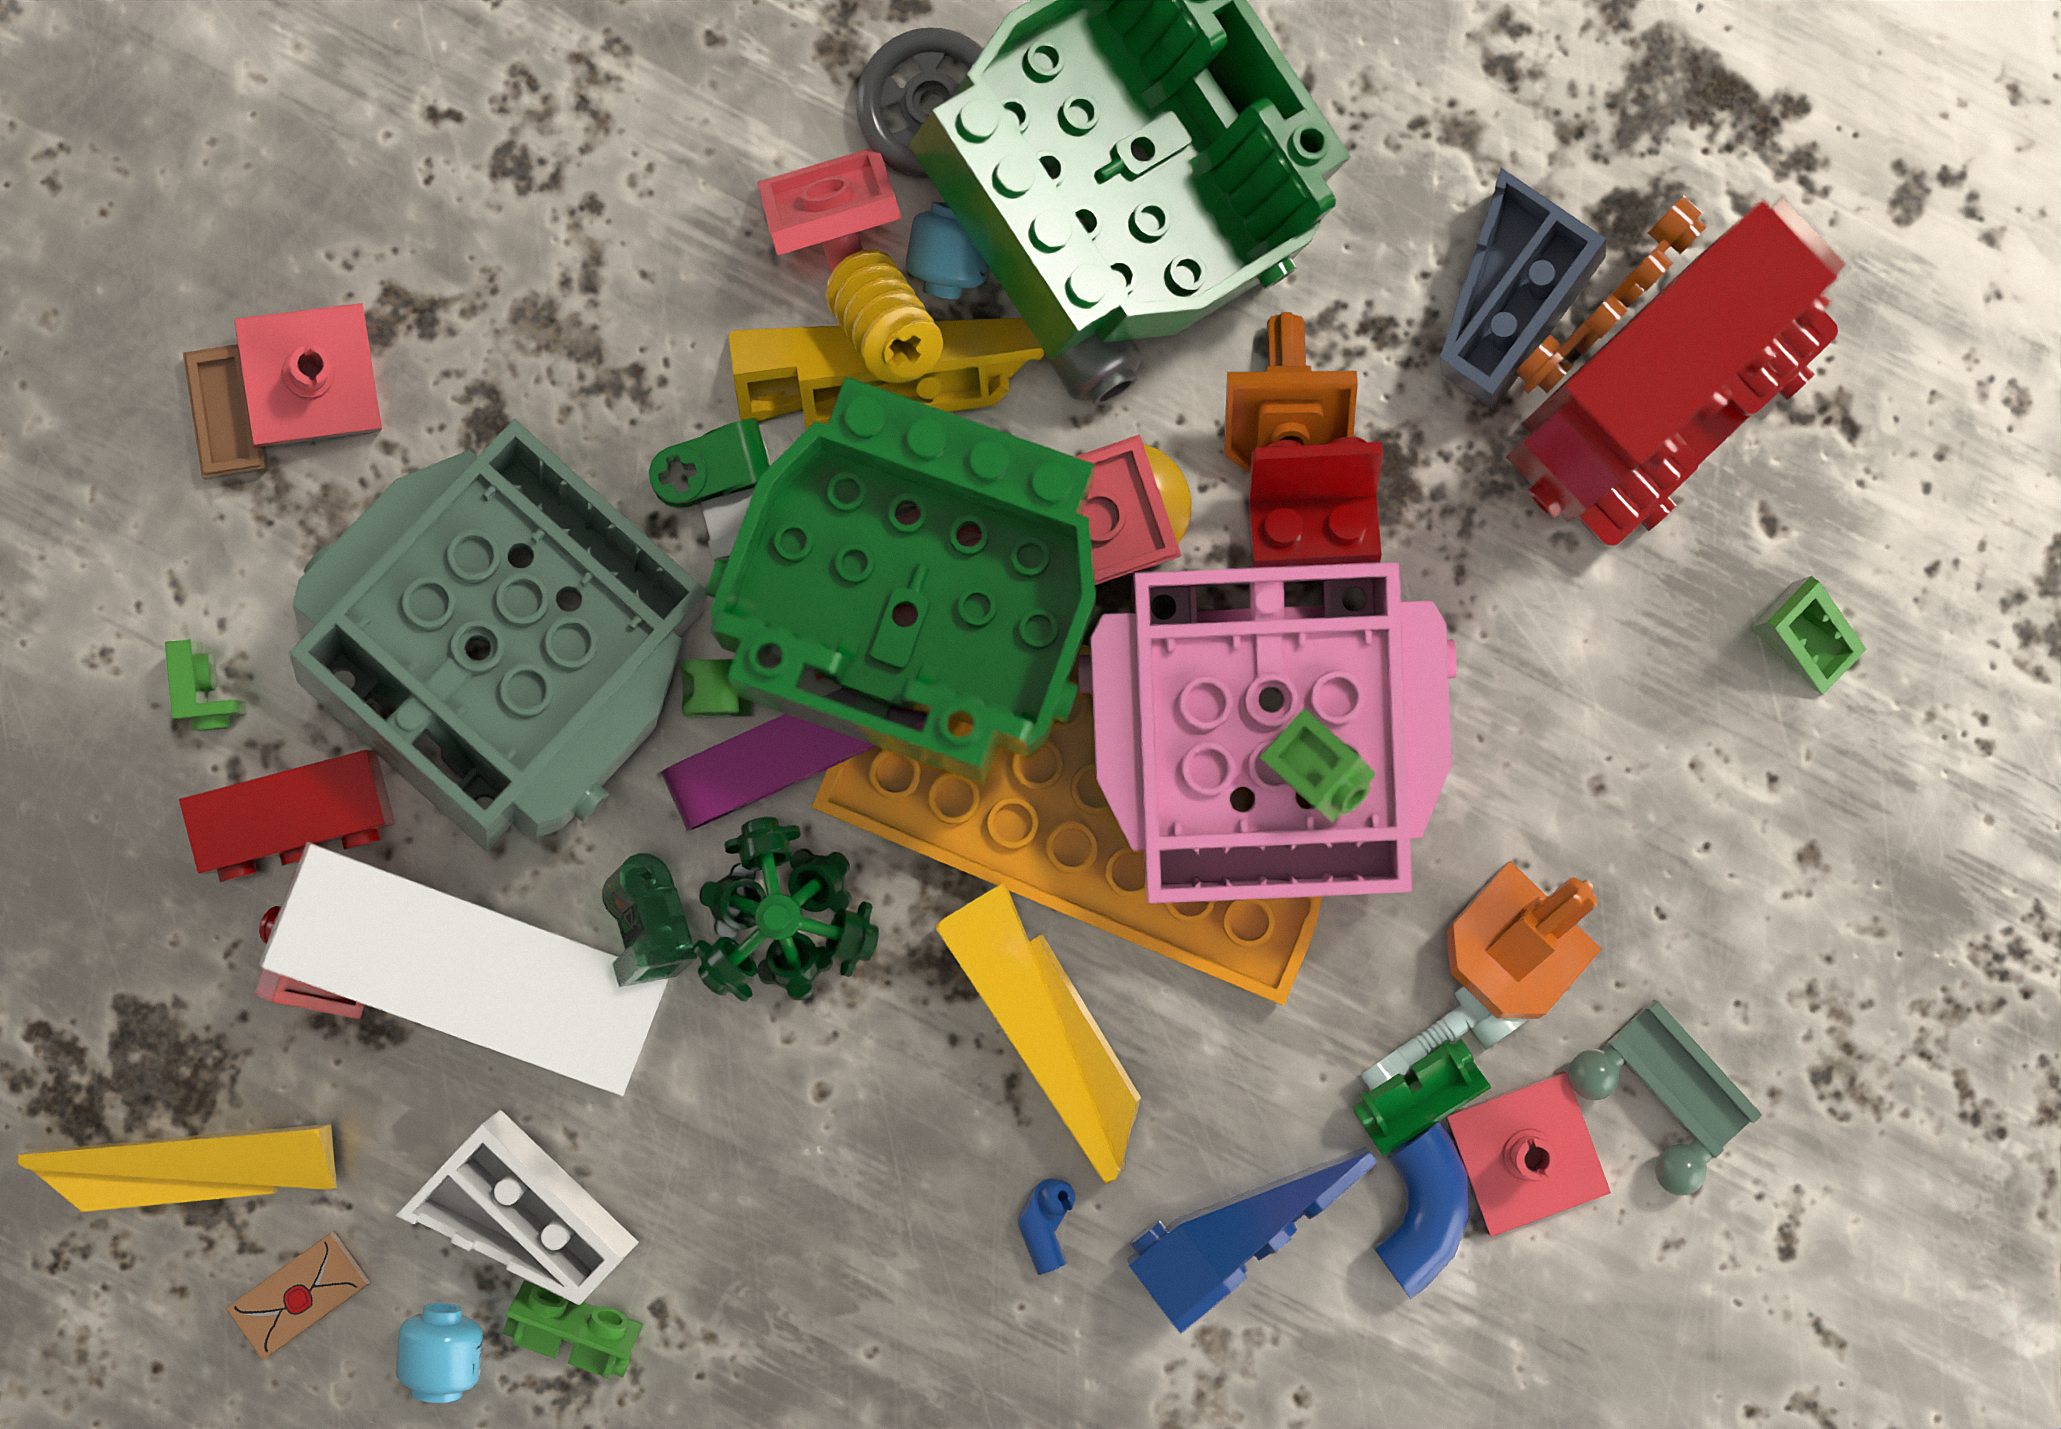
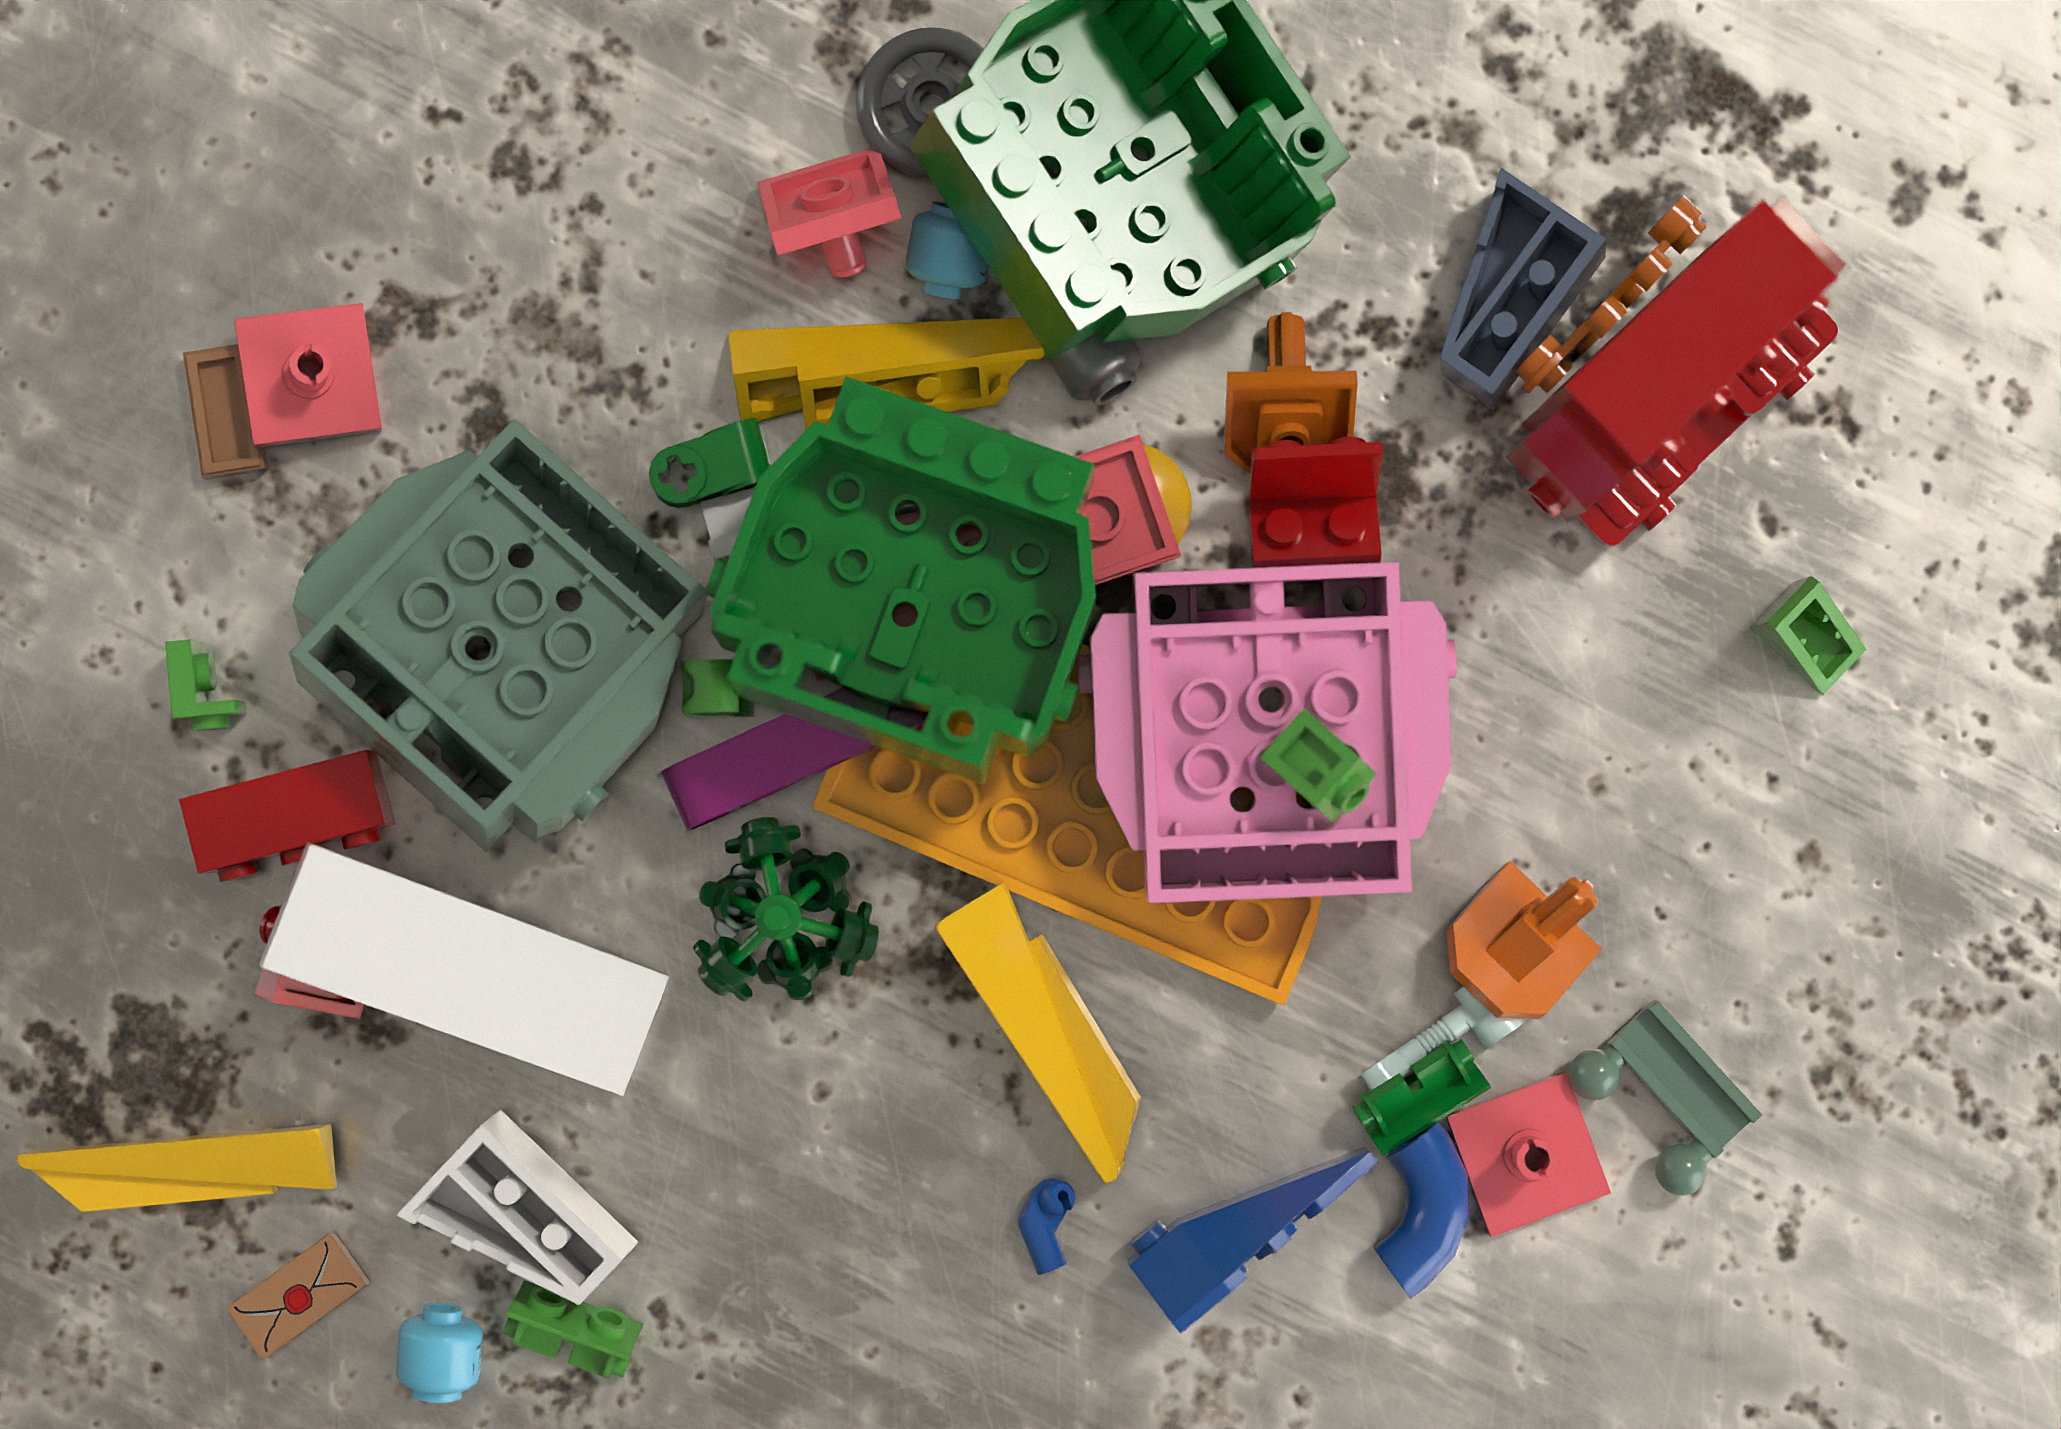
clear green leg [602,853,697,987] -> none
yellow piece [825,249,943,383] -> none

